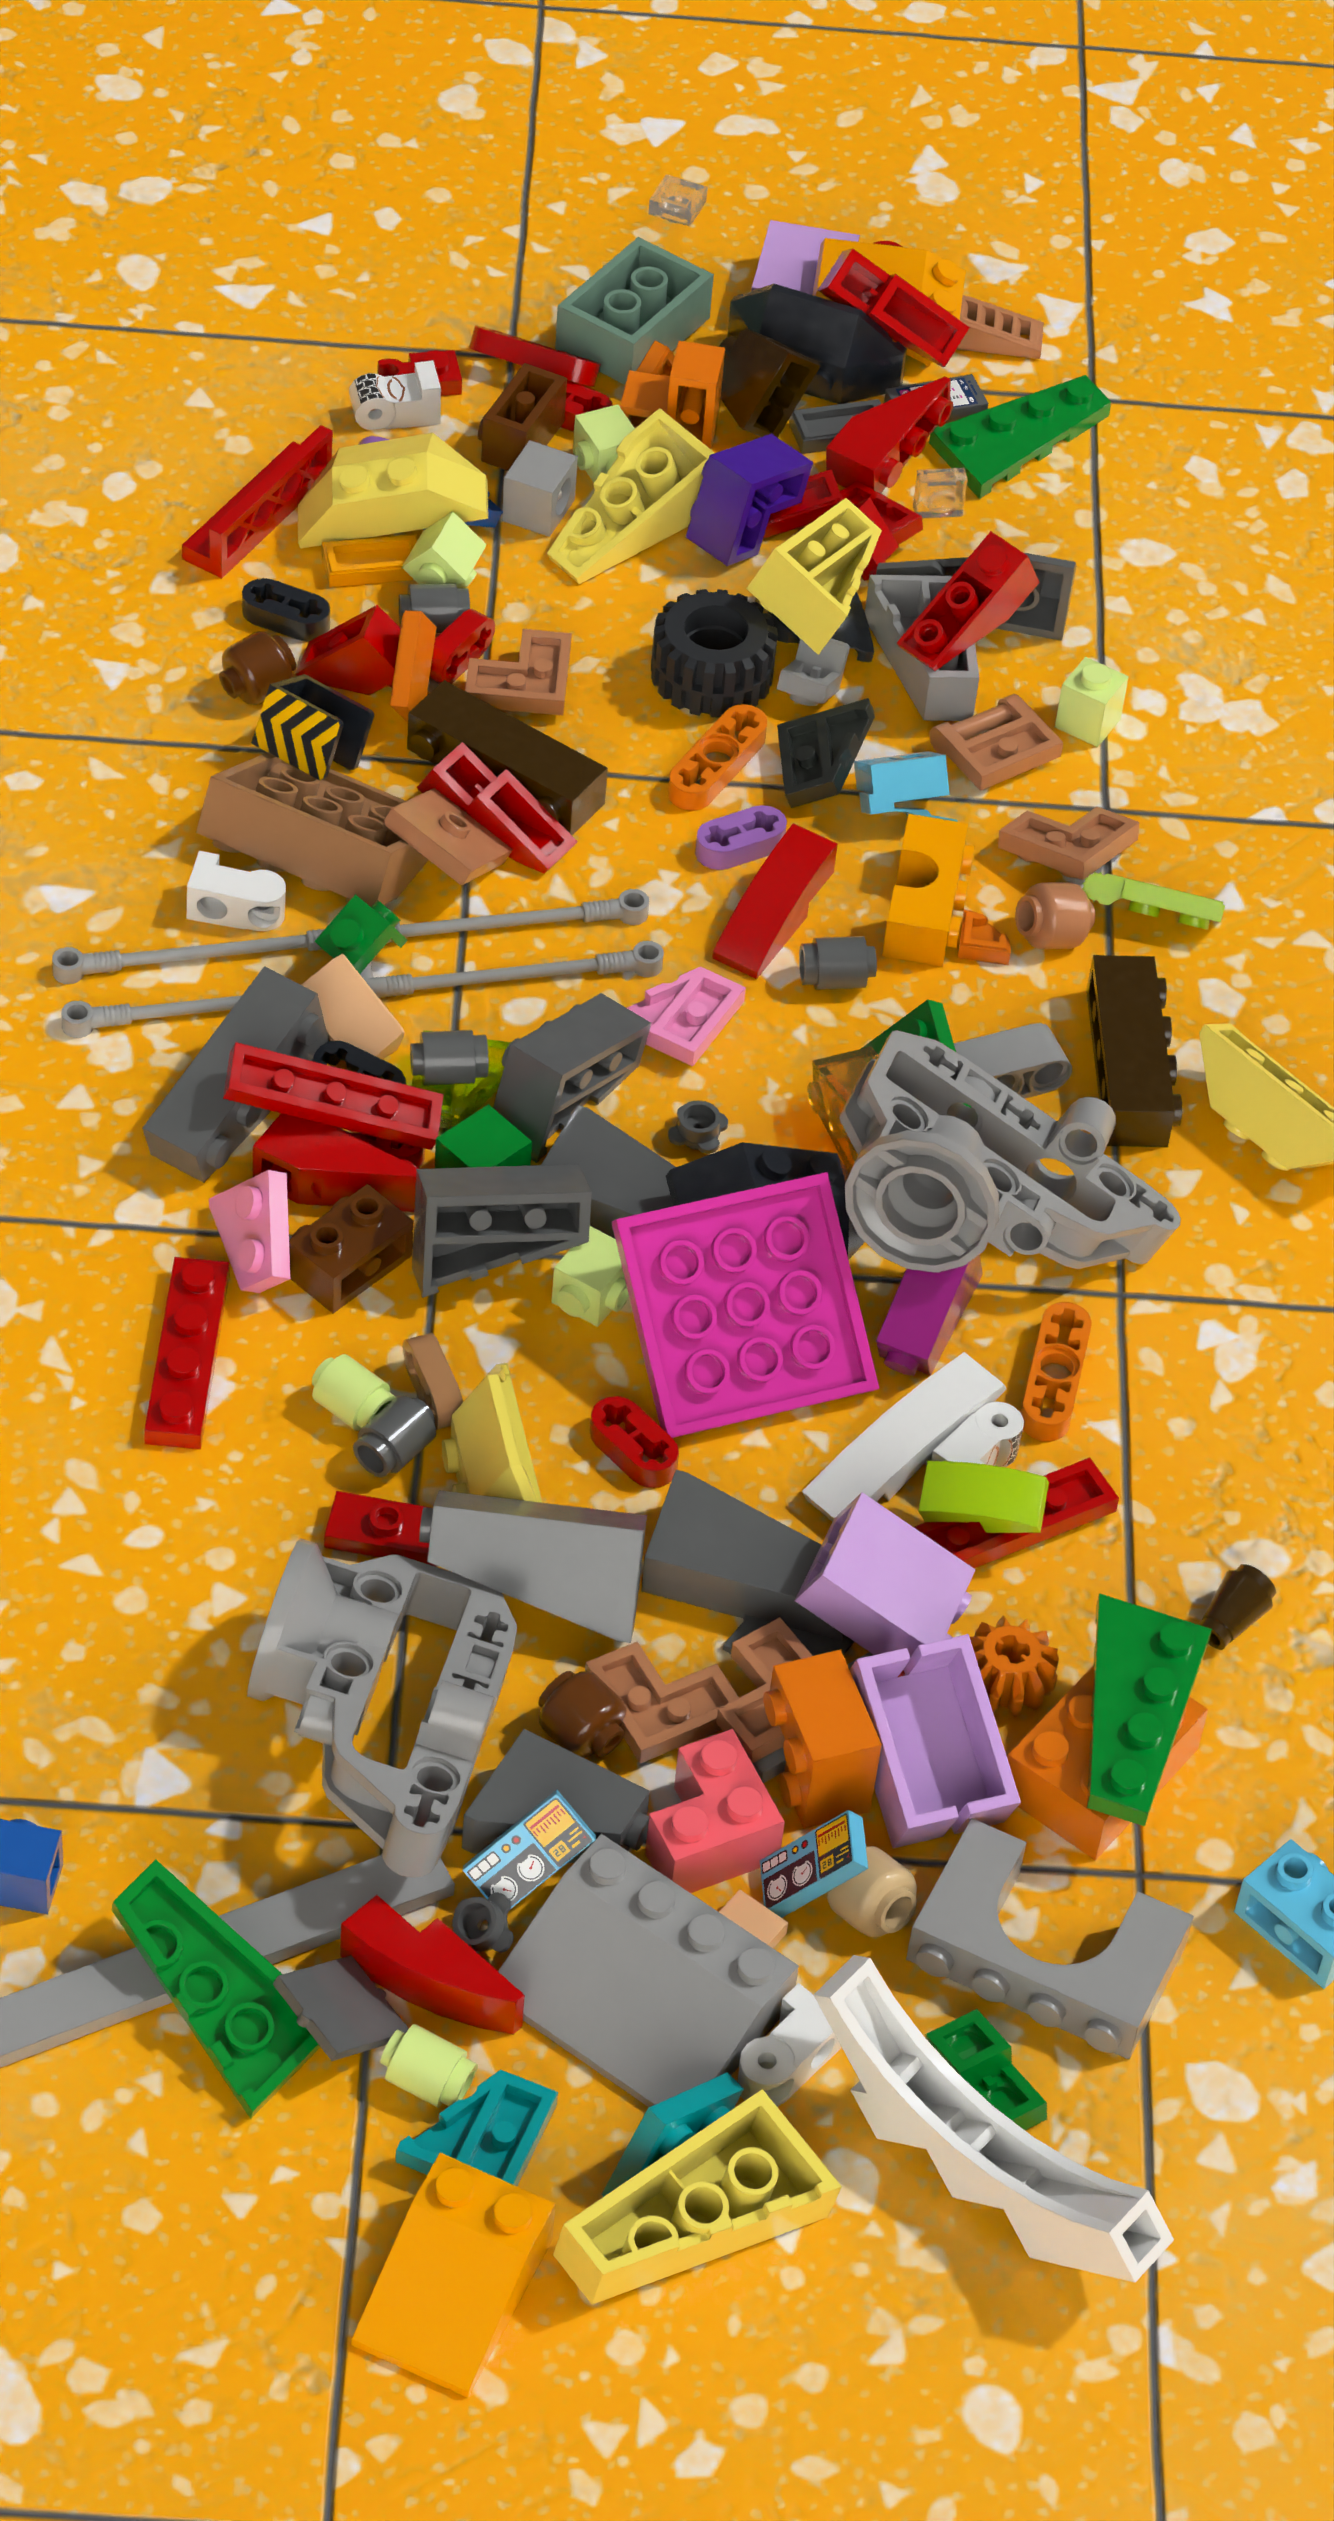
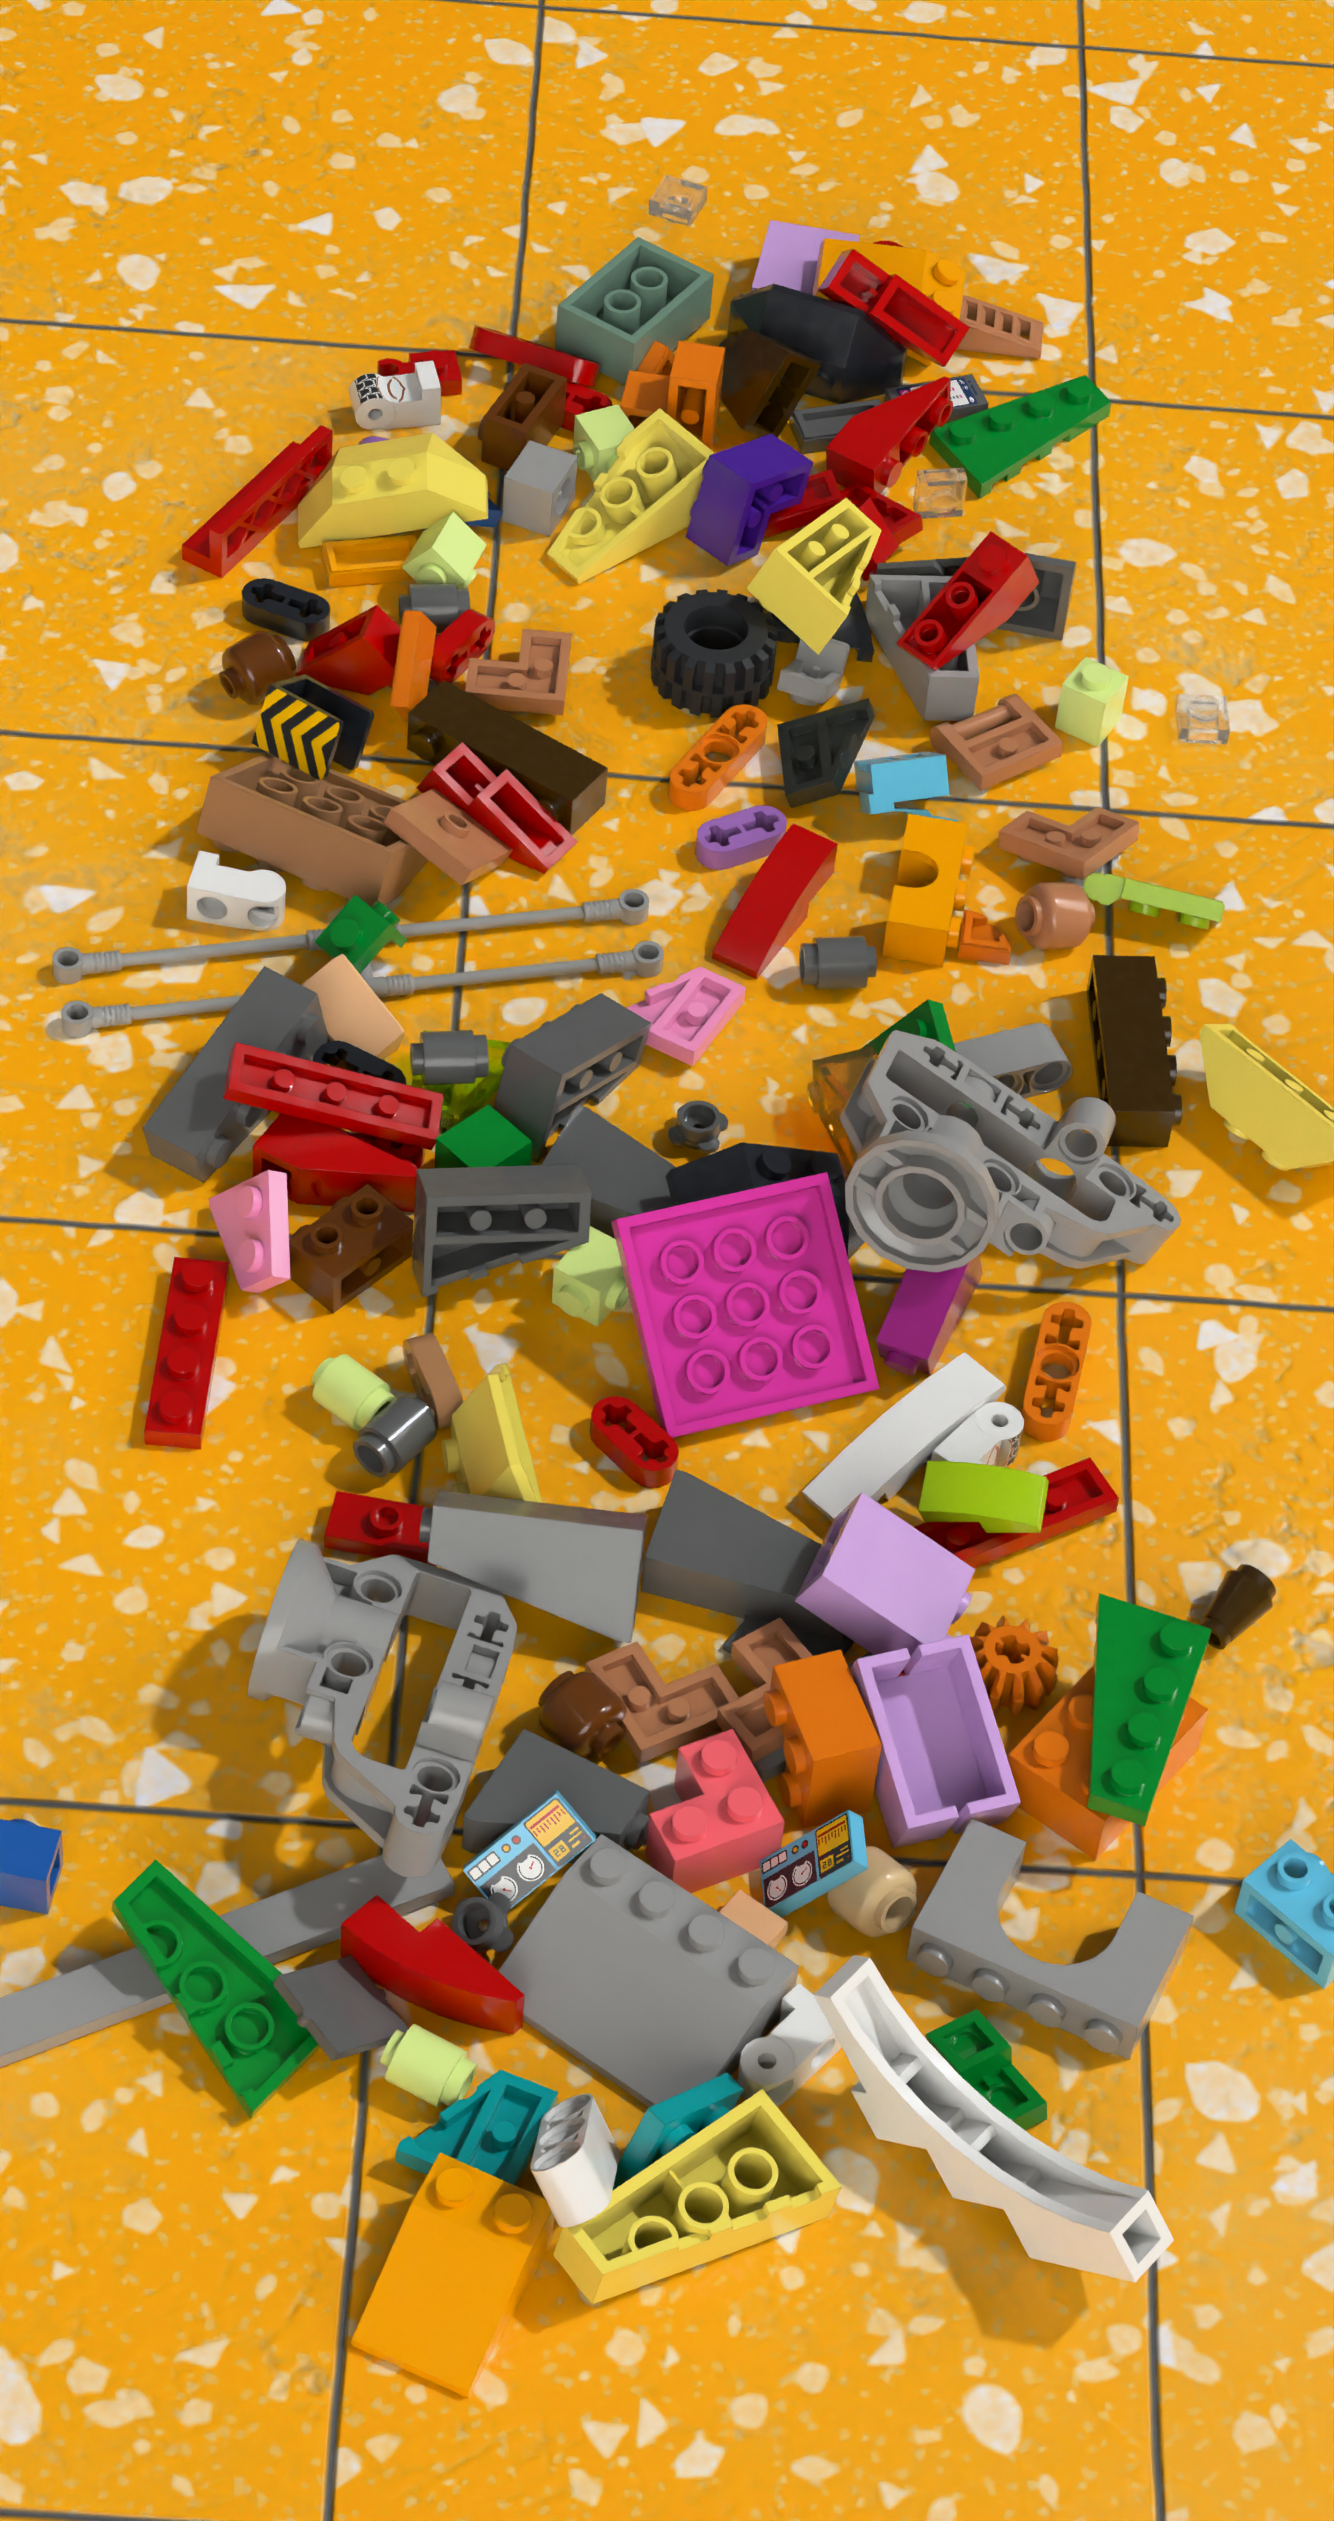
none -> white beam [530,2093,620,2228]
none -> clear plate [1175,694,1230,744]

